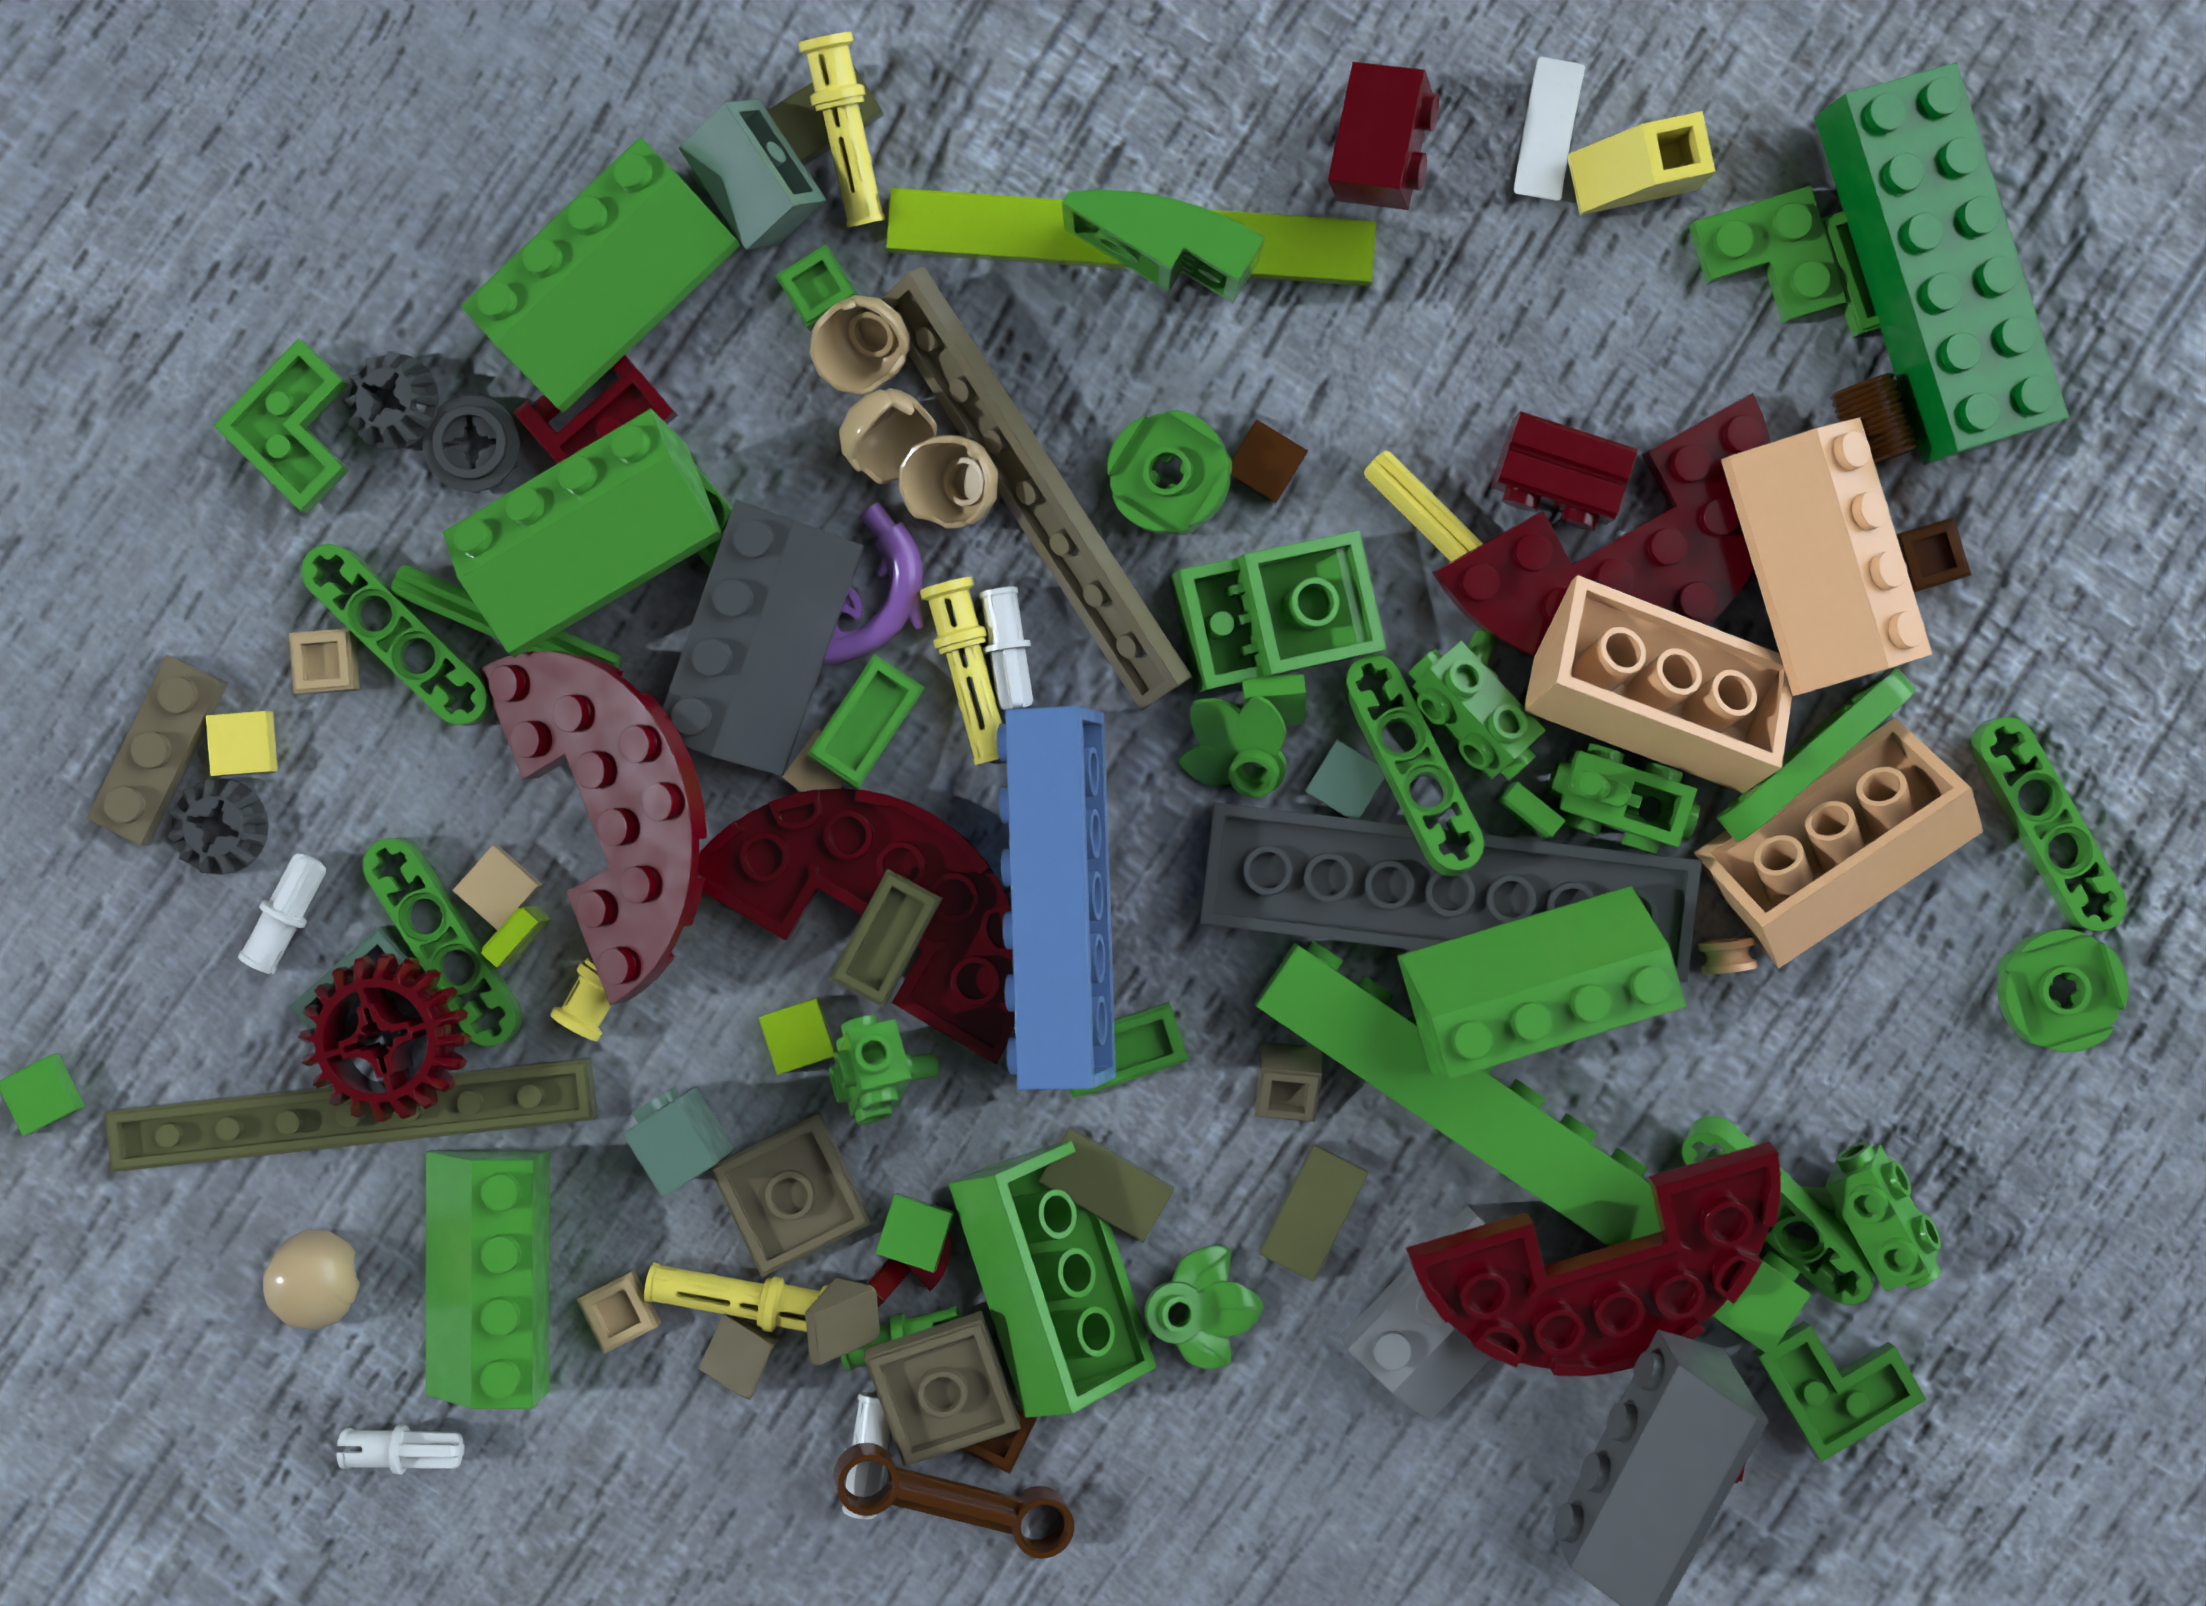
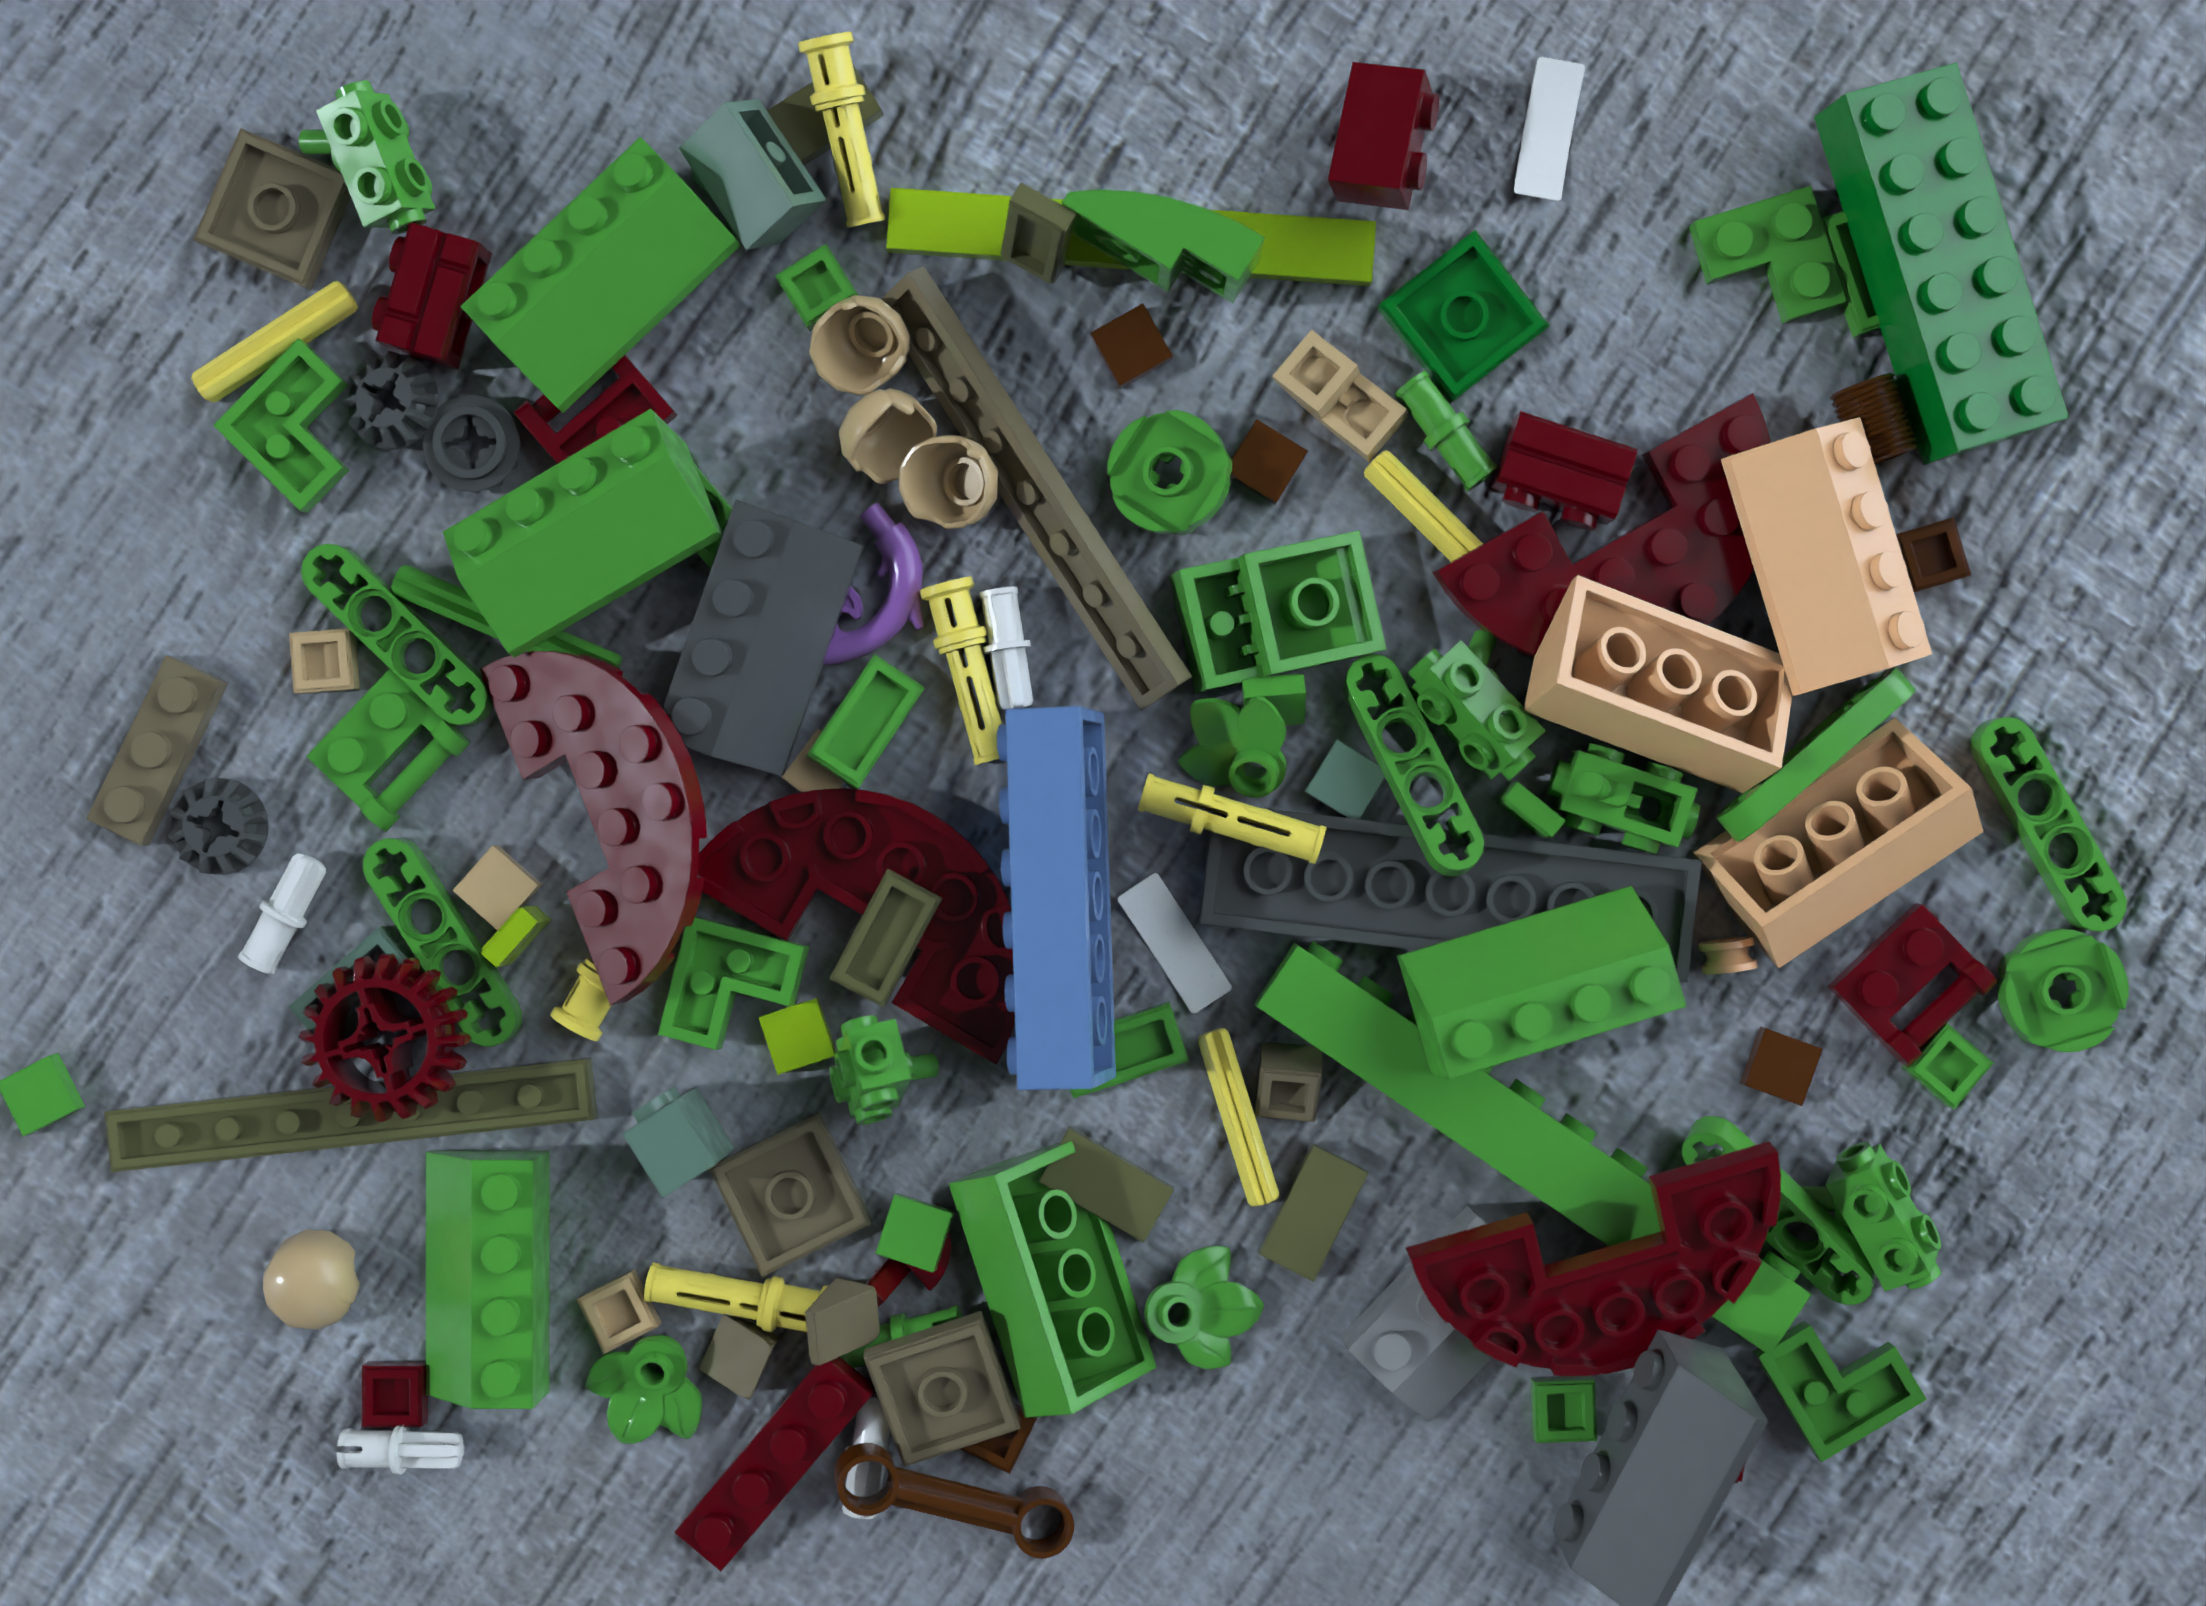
light yellow tile [206,711,278,776] -> none
light yellow slope [1567,111,1715,216] -> none
none -> light yellow axle [191,281,358,403]
none -> dark tan tile [193,128,351,291]
none -> bright green brick [299,80,436,234]
none -> bright green plate [306,669,471,832]
none -> dark red tile [361,1361,428,1427]
none -> dark red brick [372,223,492,370]
none -> bright green plate [585,1335,703,1444]
none -> bright green plate [658,916,810,1050]
none -> dark red plate [674,1357,875,1571]
none -> olive tile [1001,182,1076,284]
none -> reddish brown tile [1090,303,1173,389]
none -> white sticker [1118,873,1232,1013]
none -> light yellow pin [1137,773,1326,864]
none -> light yellow axle [1198,1028,1279,1206]
none -> tan slope [1272,330,1409,462]
none -> green tile [1377,230,1550,403]
none -> bright green pin [1394,371,1499,492]
none -> bright green tile [1531,1376,1597,1443]
none -> reddish brown tile [1740,1026,1823,1106]
none -> dark red plate [1827,903,1998,1067]
none -> bright green tile [1901,1023,1994,1109]

